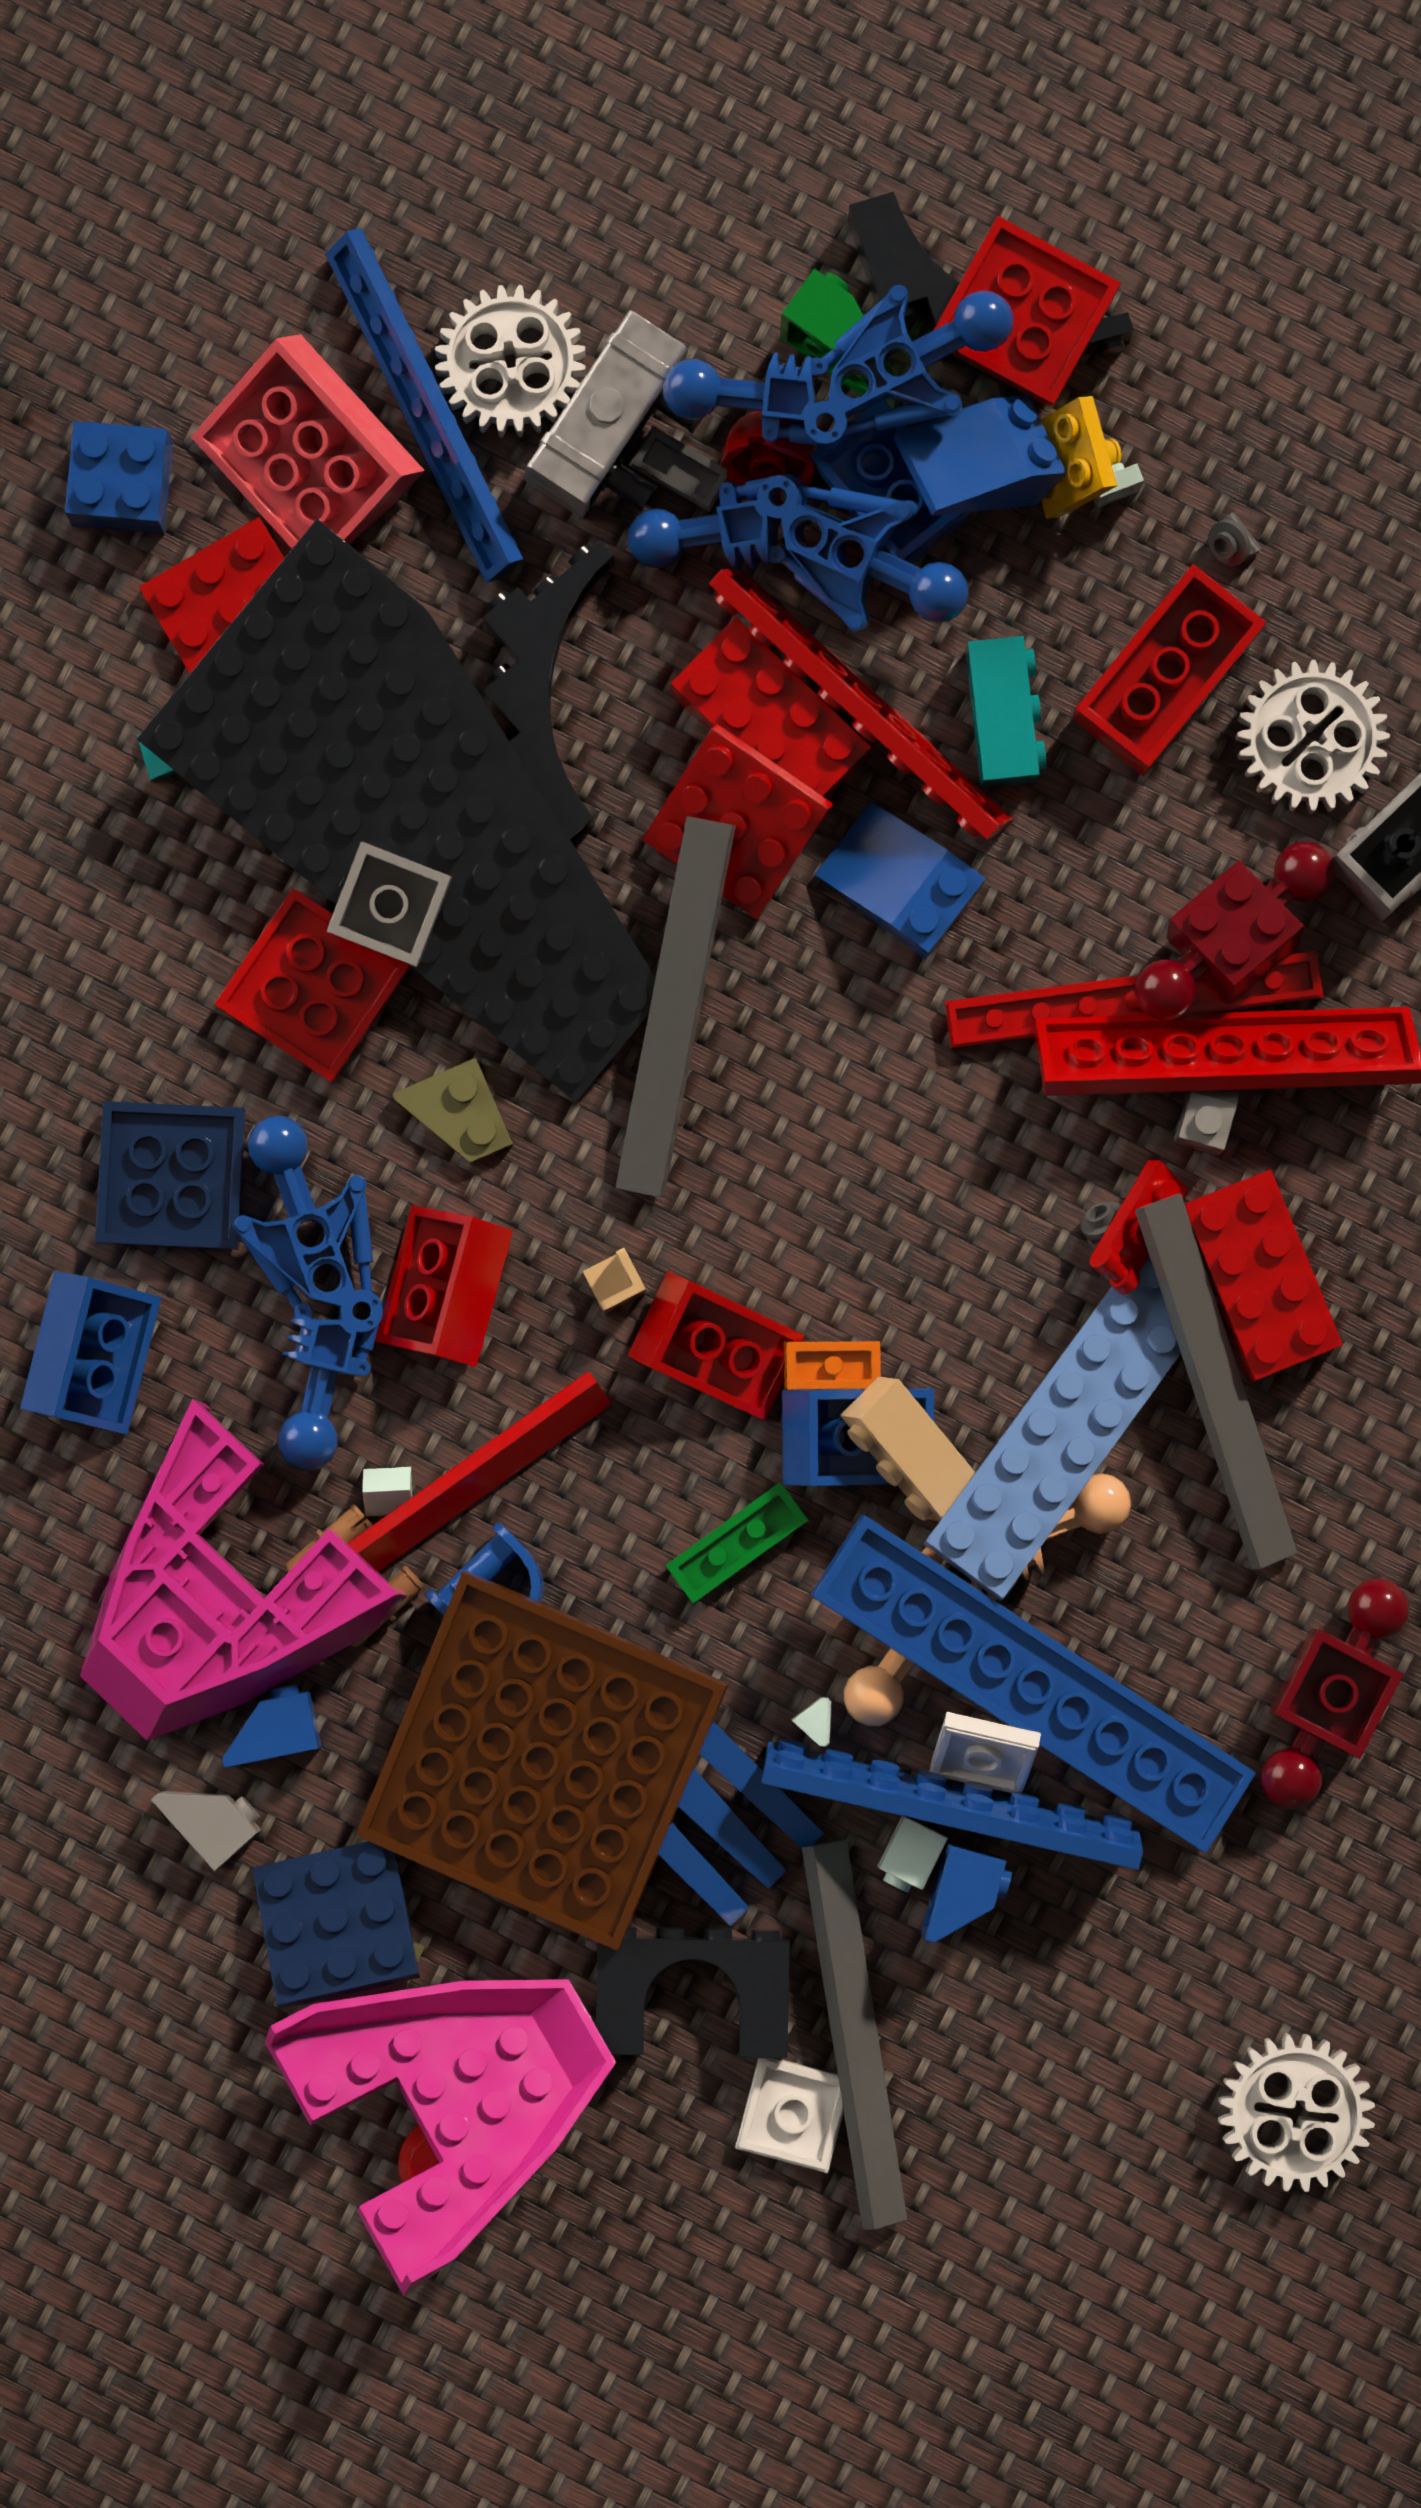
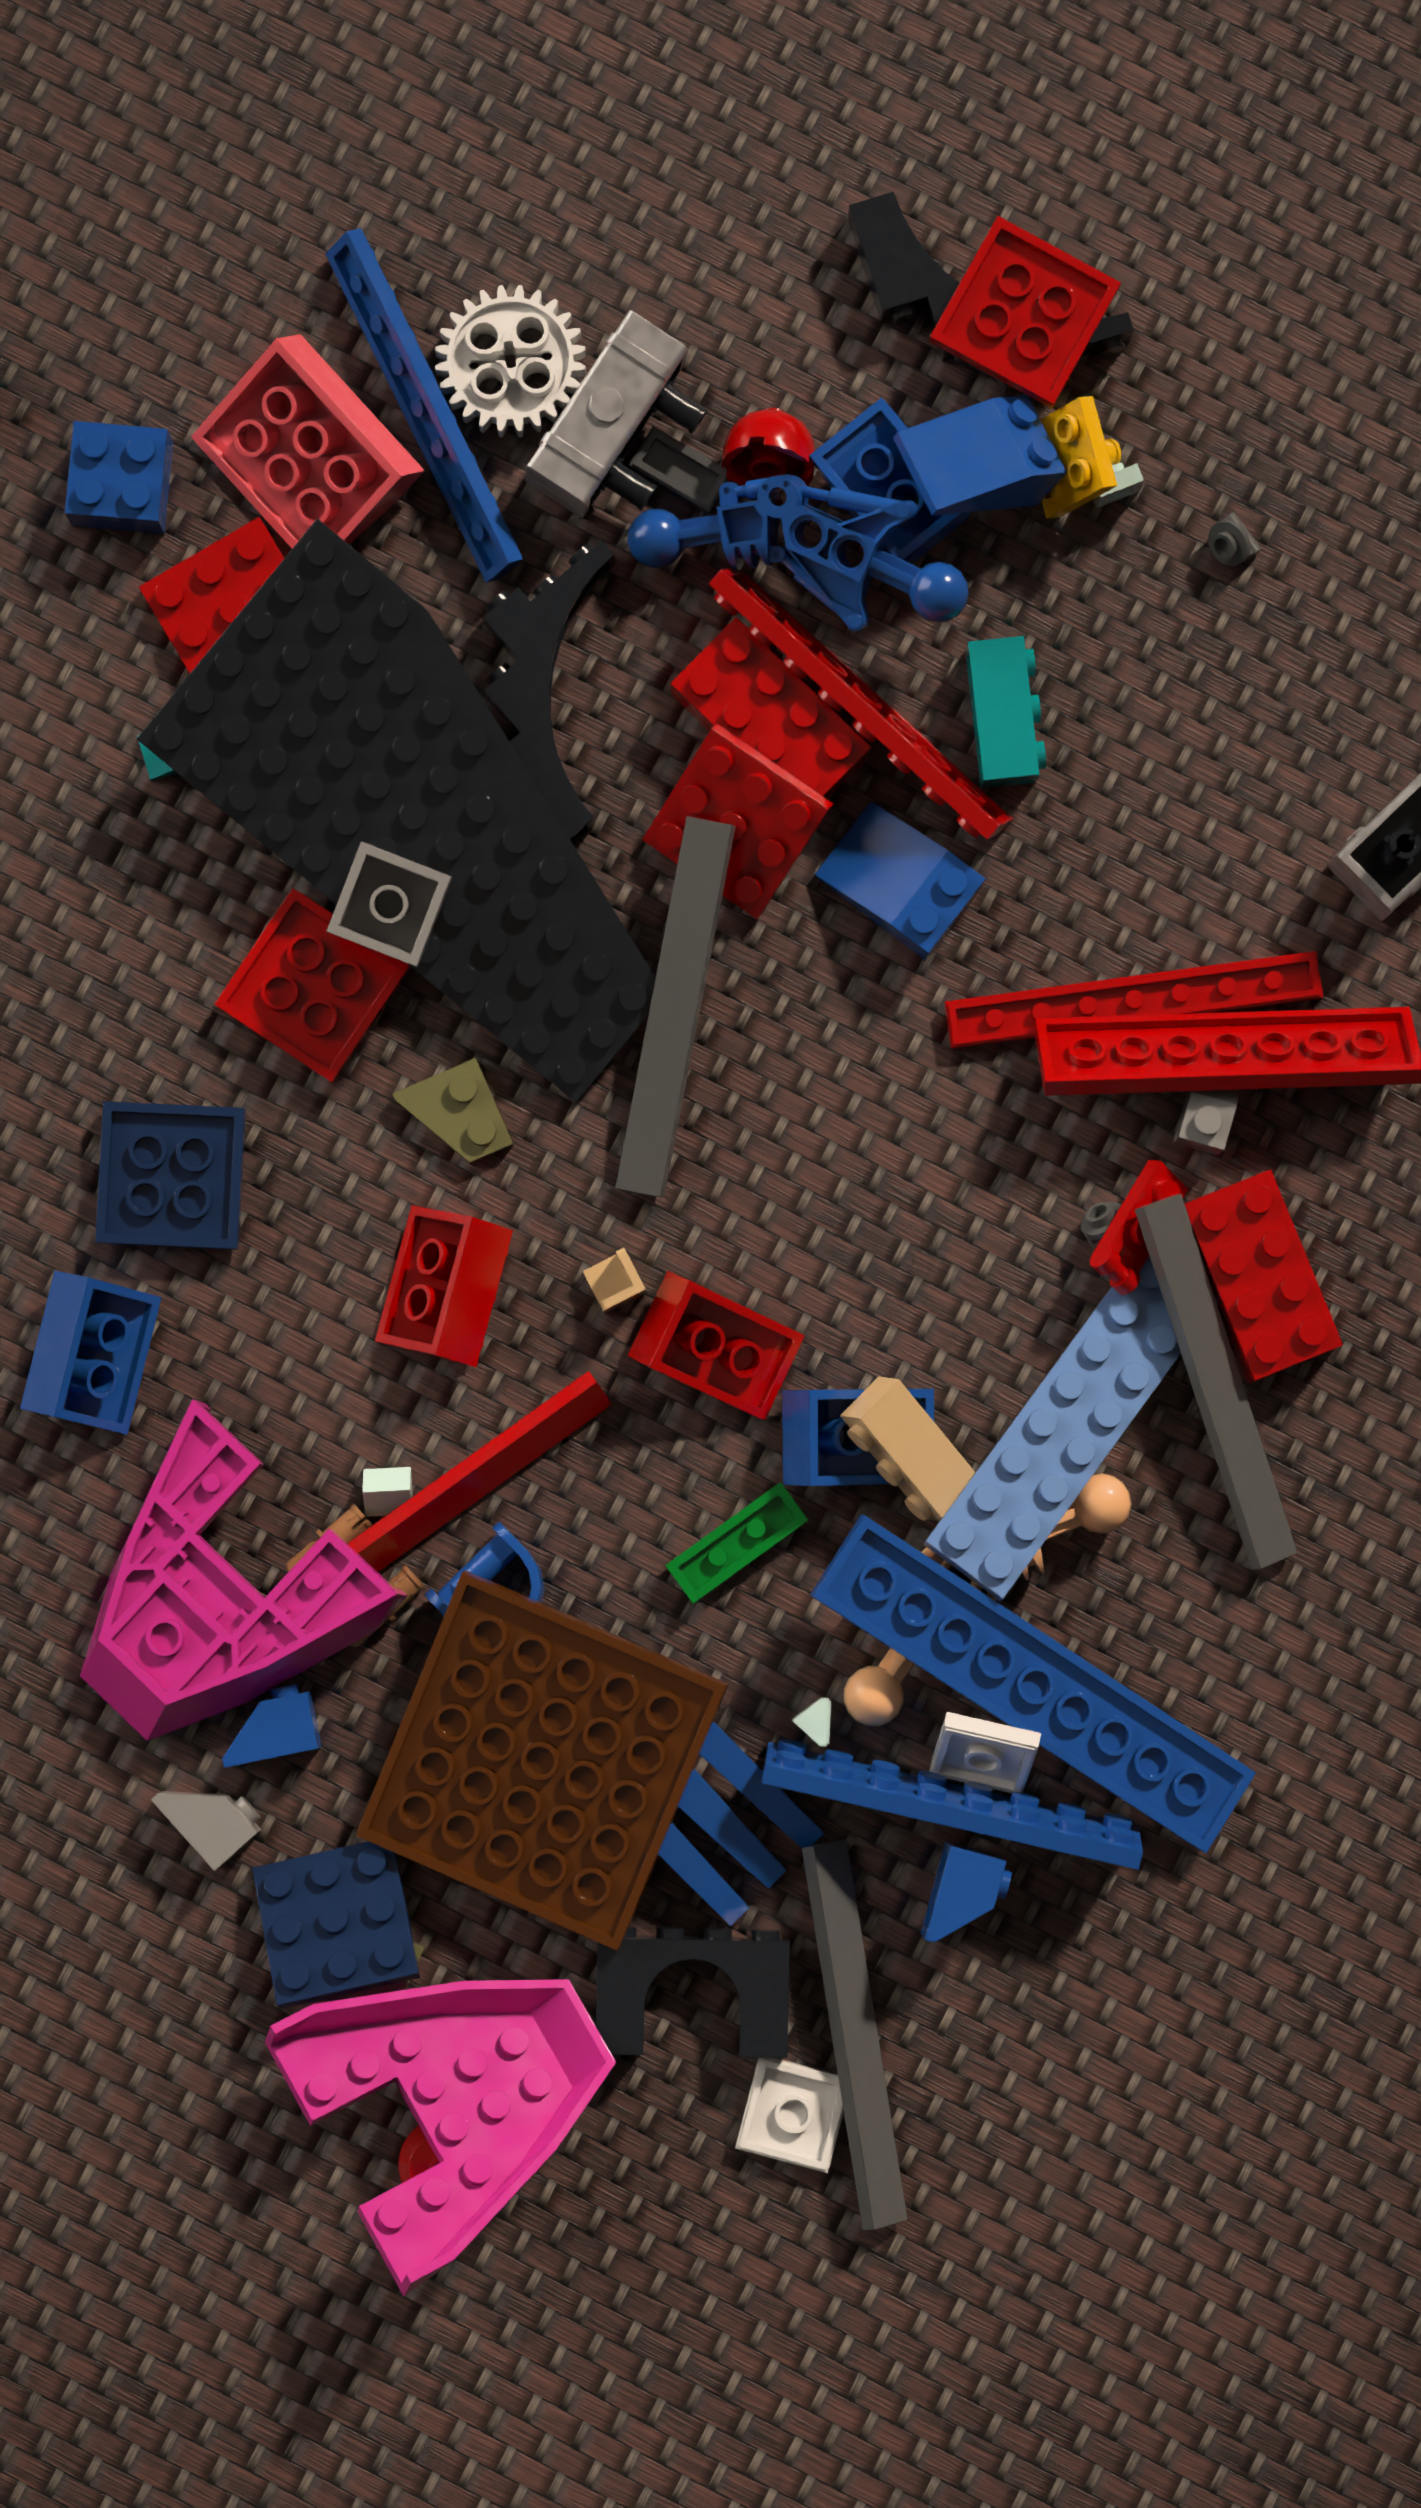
blue piece [233,1115,383,1471] -> none
blue piece [663,285,1014,449] -> none
green slope [780,268,899,409] -> none
orange plate [784,1341,881,1390] -> none
light aqua brick [878,1816,948,1893] -> none
red brick [1071,564,1267,777] -> none
dark red brick [1135,841,1335,1020] -> none
white gear [1218,2033,1375,2192] -> none
white gear [1235,660,1390,814] -> none
dark red brick [1261,1578,1409,1809] -> none

